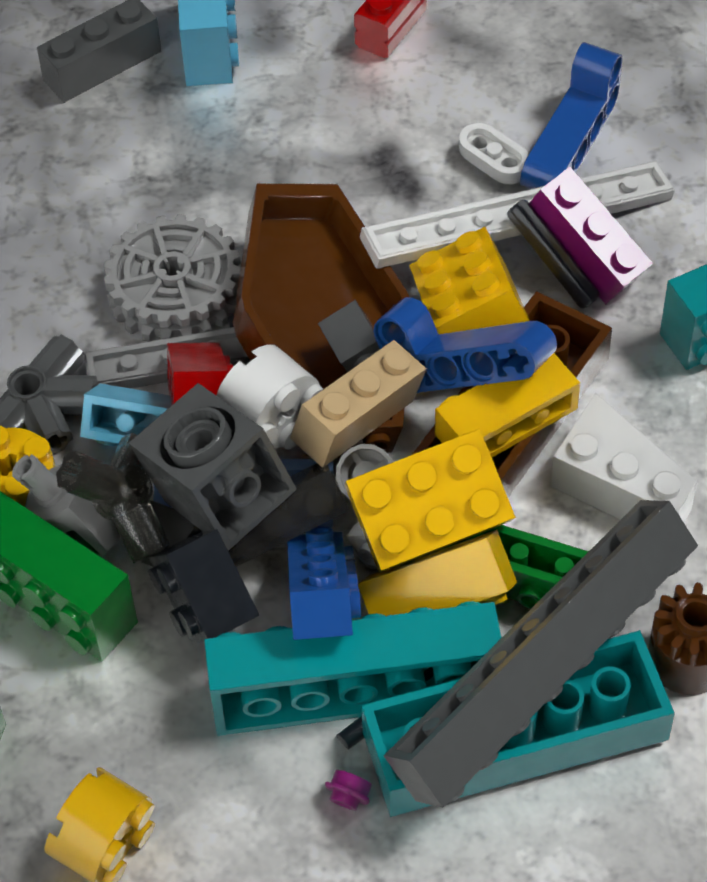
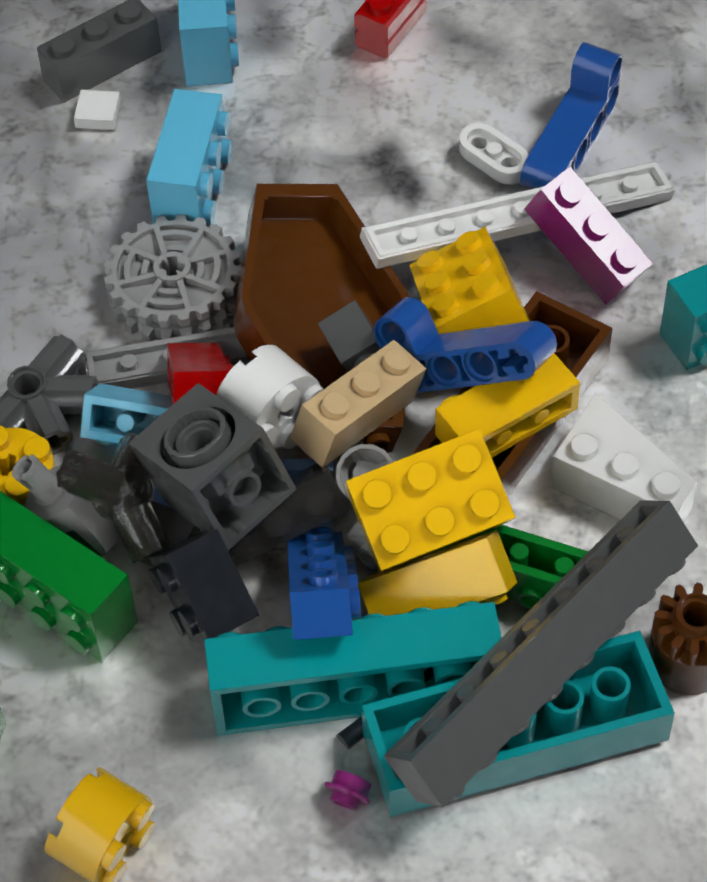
black axle [507,199,600,309] -> none
none -> white tile [74,89,121,130]
none -> medium azure brick [146,89,233,226]

